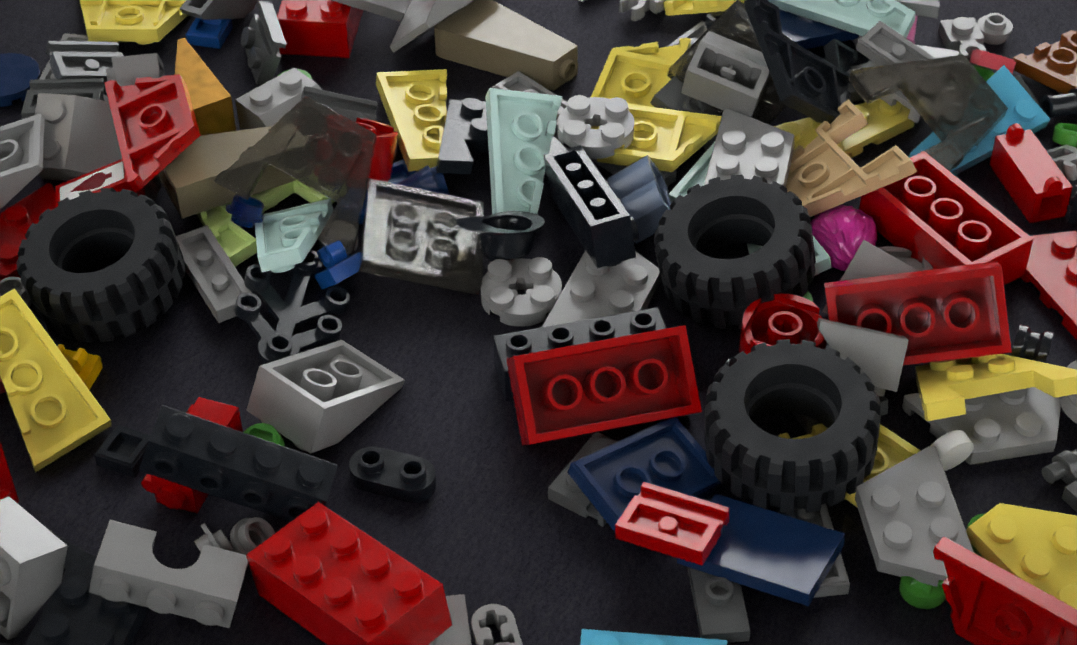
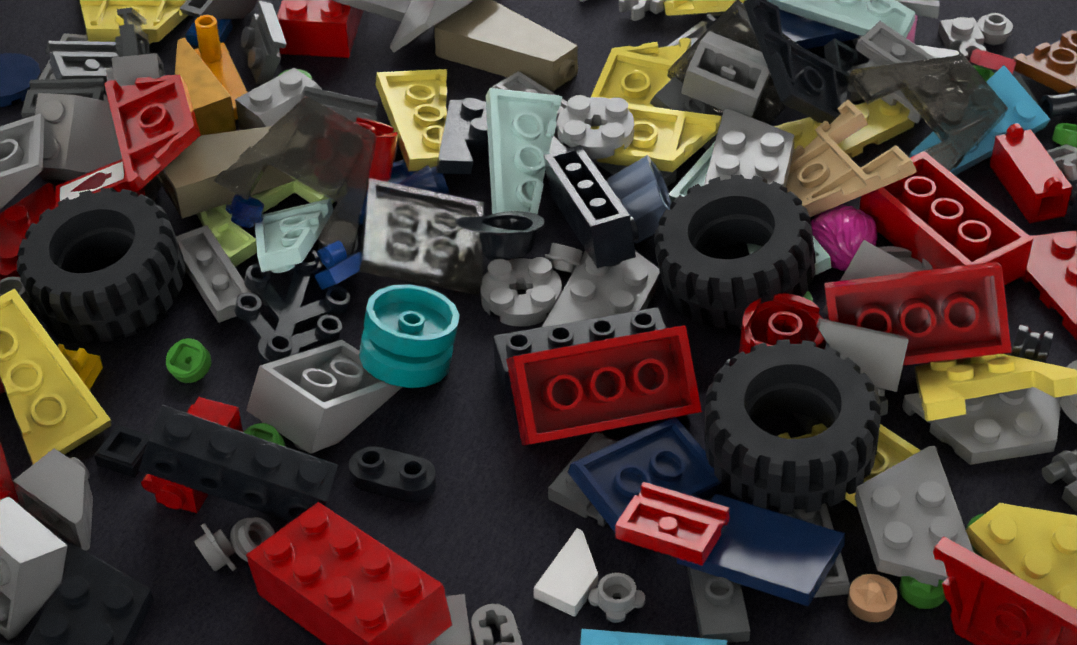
light grey arch [89,520,248,628] -> none
white tile [931,430,974,471] -> none
none -> light grey slope [13,448,93,551]
none -> dark grey plate [115,7,151,57]
none -> bright green tile [166,338,211,383]
none -> light orange piece [194,15,248,120]
none -> teal wheel [359,284,460,388]
none -> white tile [534,529,598,617]
none -> light grey plate [545,243,583,274]
none -> light grey plate [588,573,645,623]
none -> light nougat tile [848,574,897,622]

